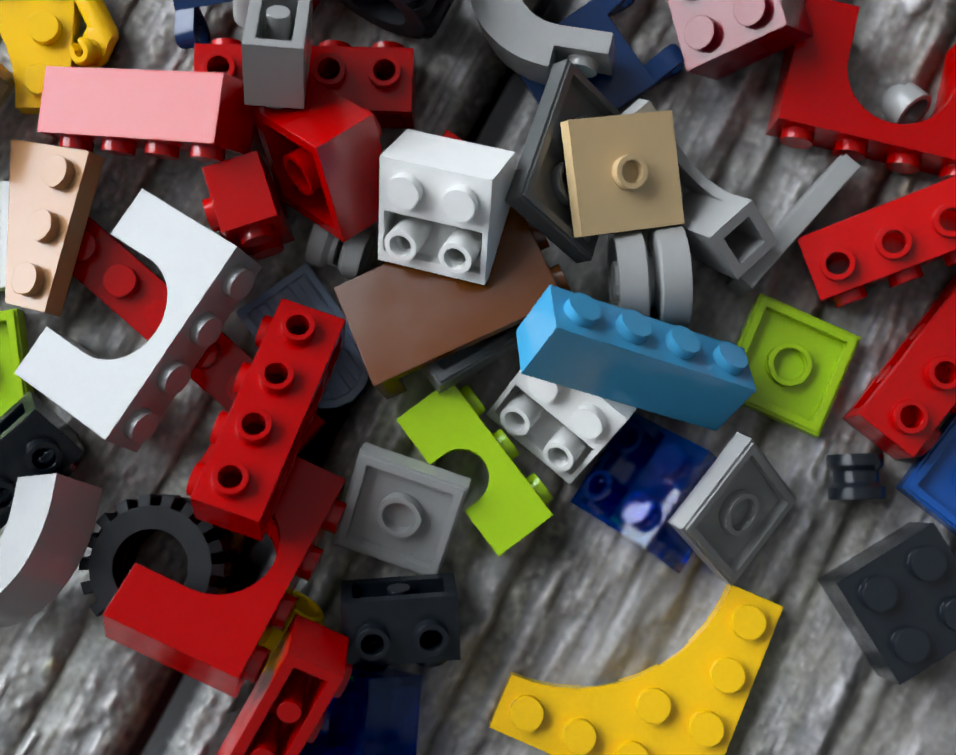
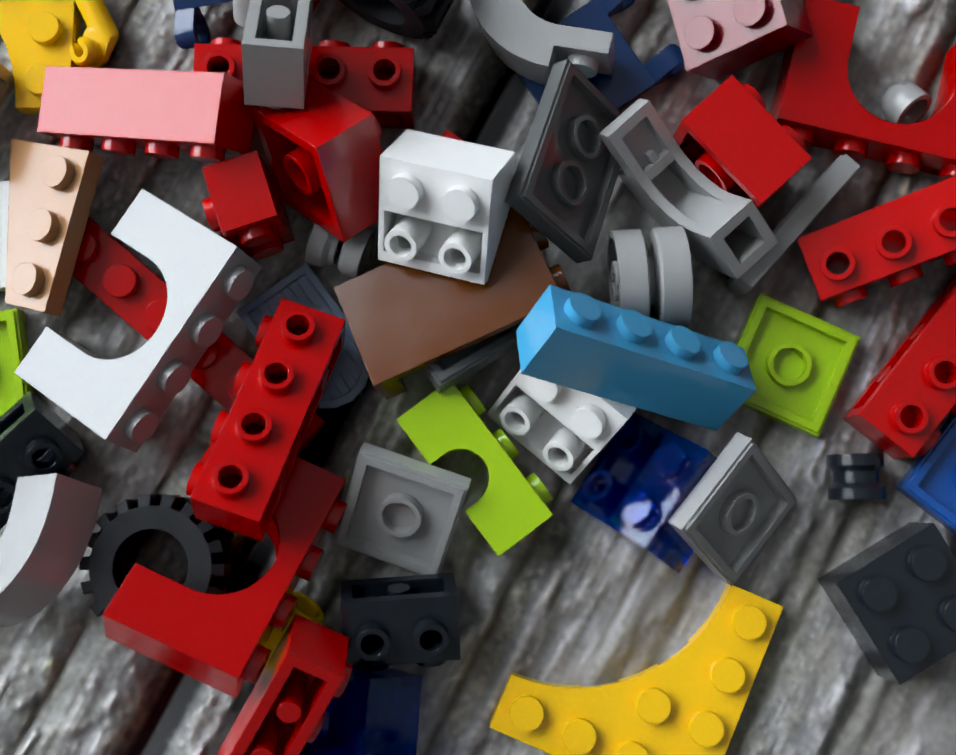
tan plate [560,110,685,238] -> none
none -> red brick [673,75,812,210]

